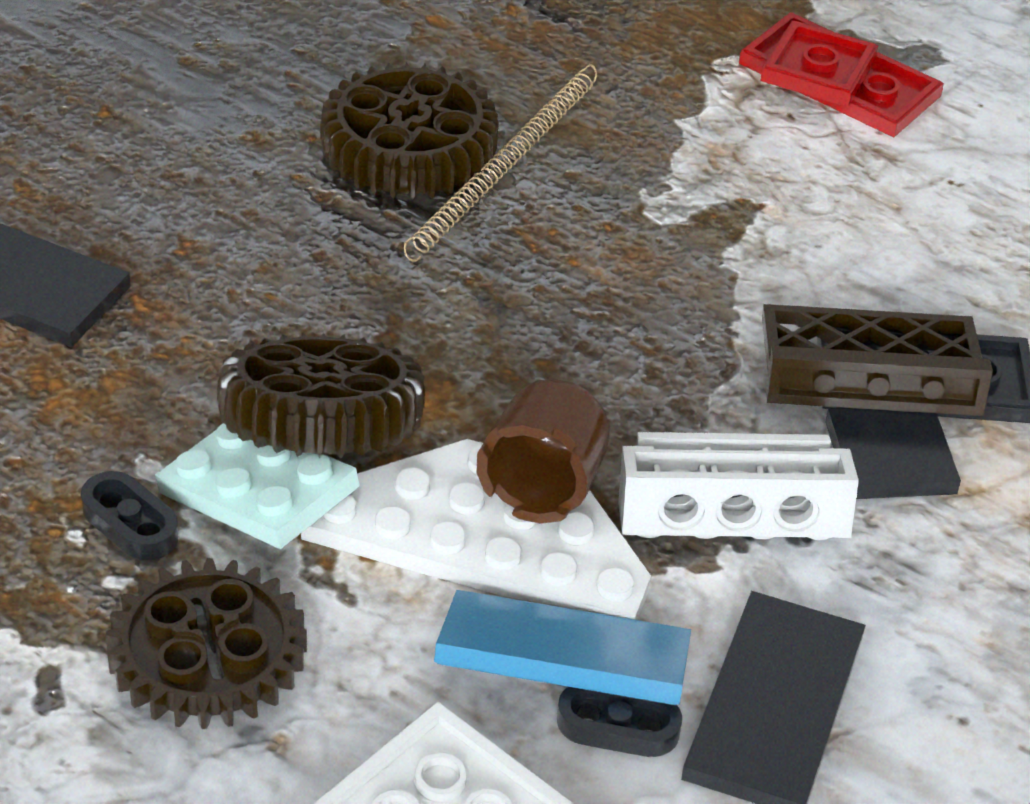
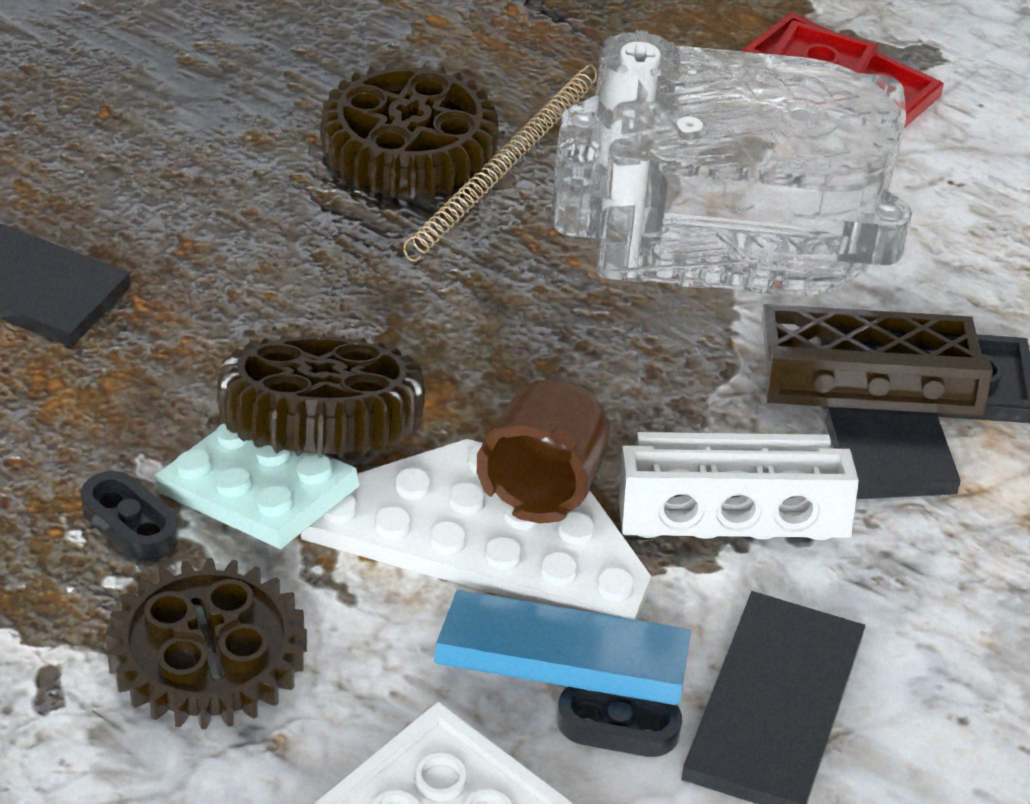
none -> clear piece [551,30,912,296]

